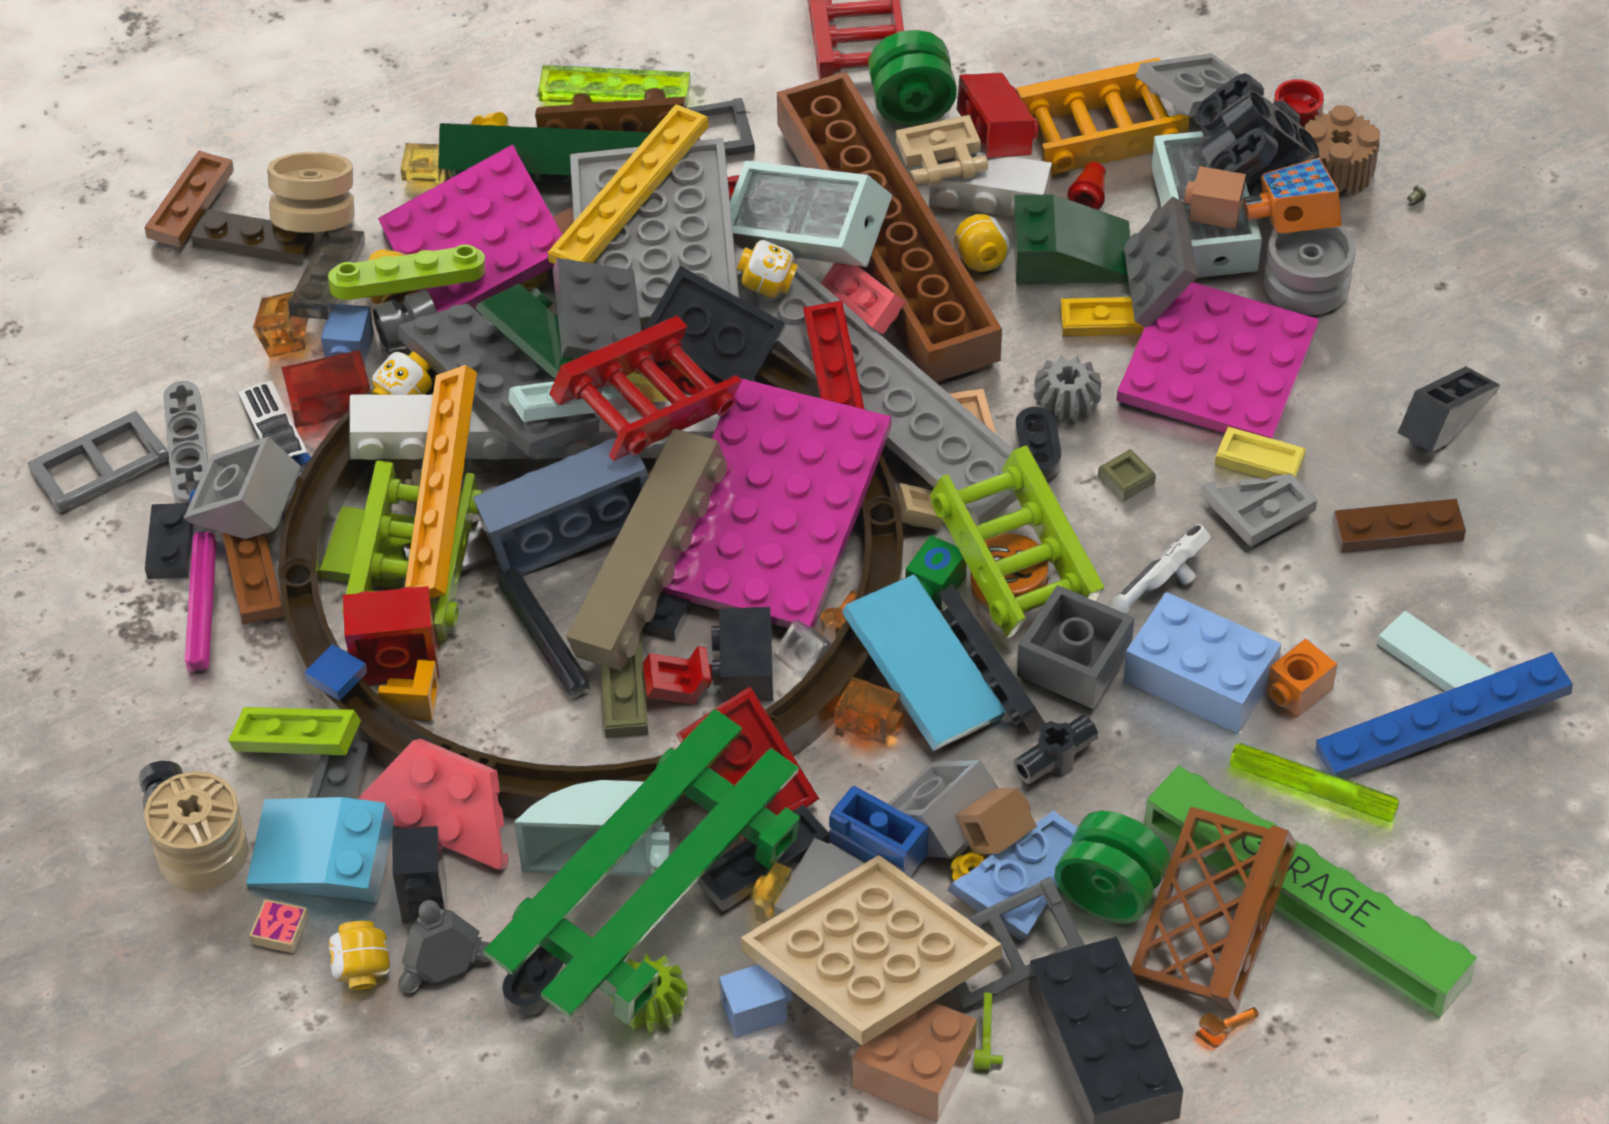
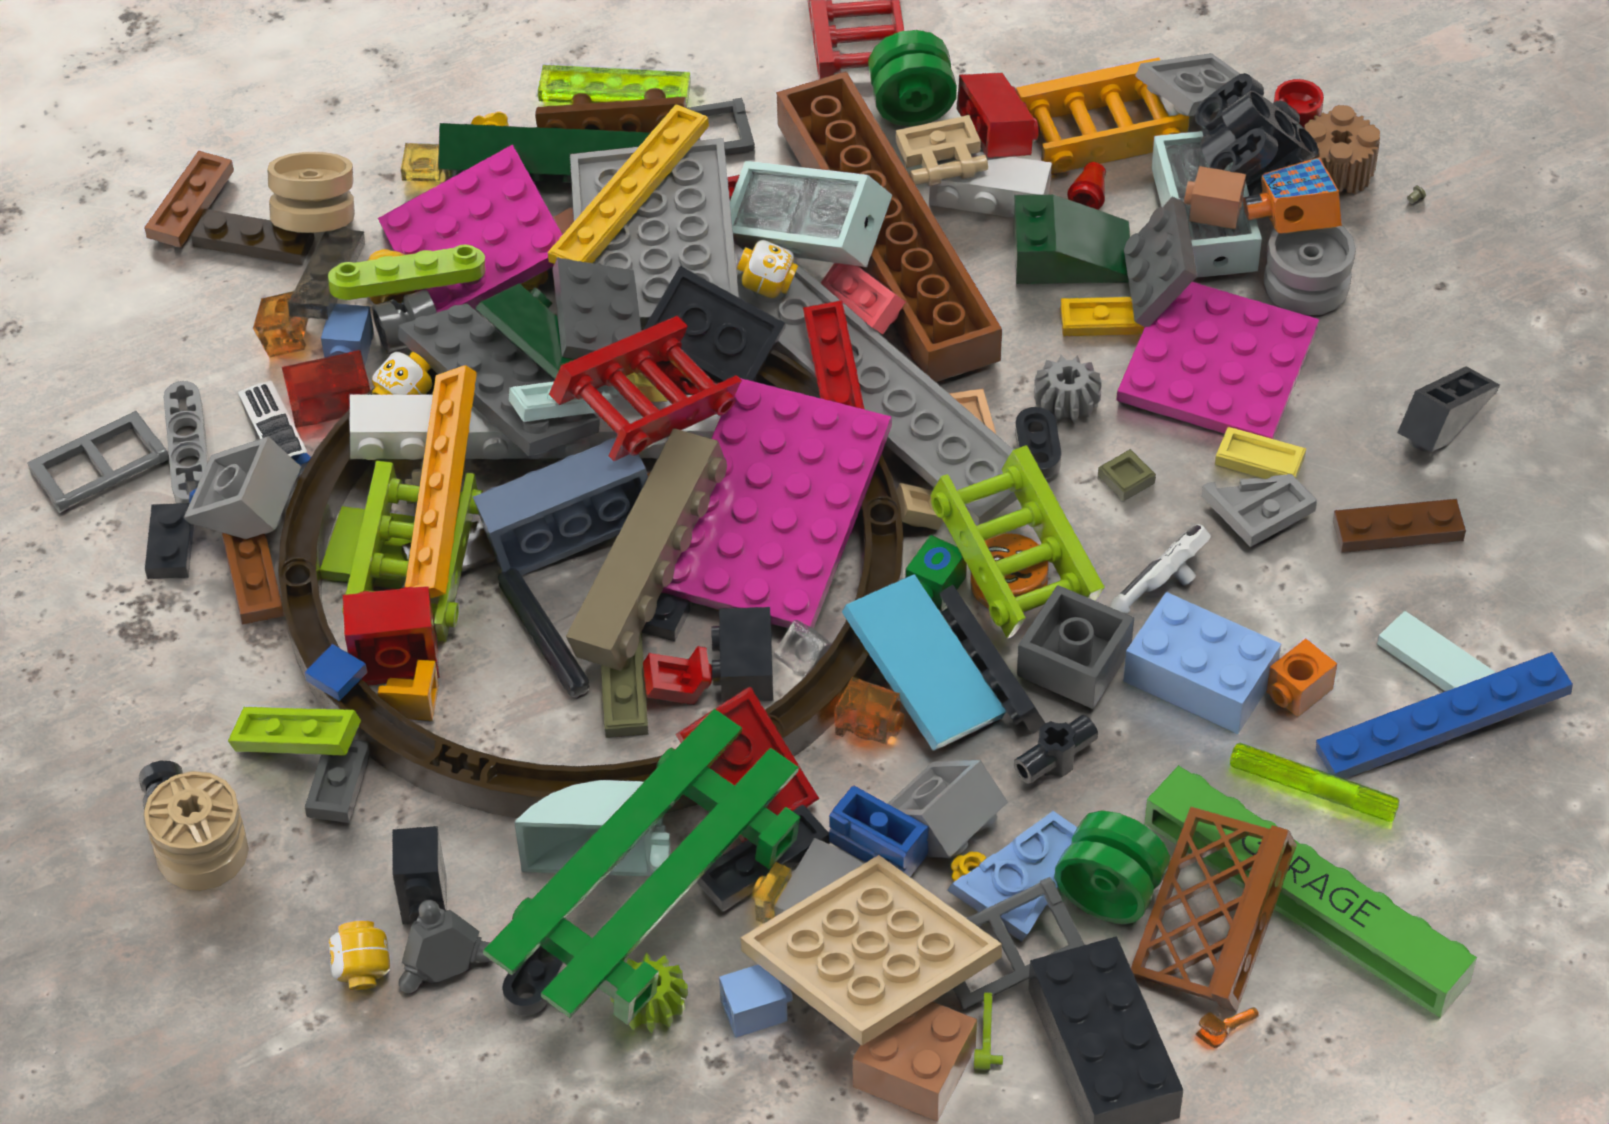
dark pink axle [184,531,217,672] -> none
medium azure slope [246,797,395,903] -> none
tile [249,899,309,953] -> none
coral wing [358,739,509,870] -> none
clear orange hand [820,590,857,636] -> none
yellow head [954,214,1010,272] -> none
medium nougat brick [955,788,1037,854] -> none

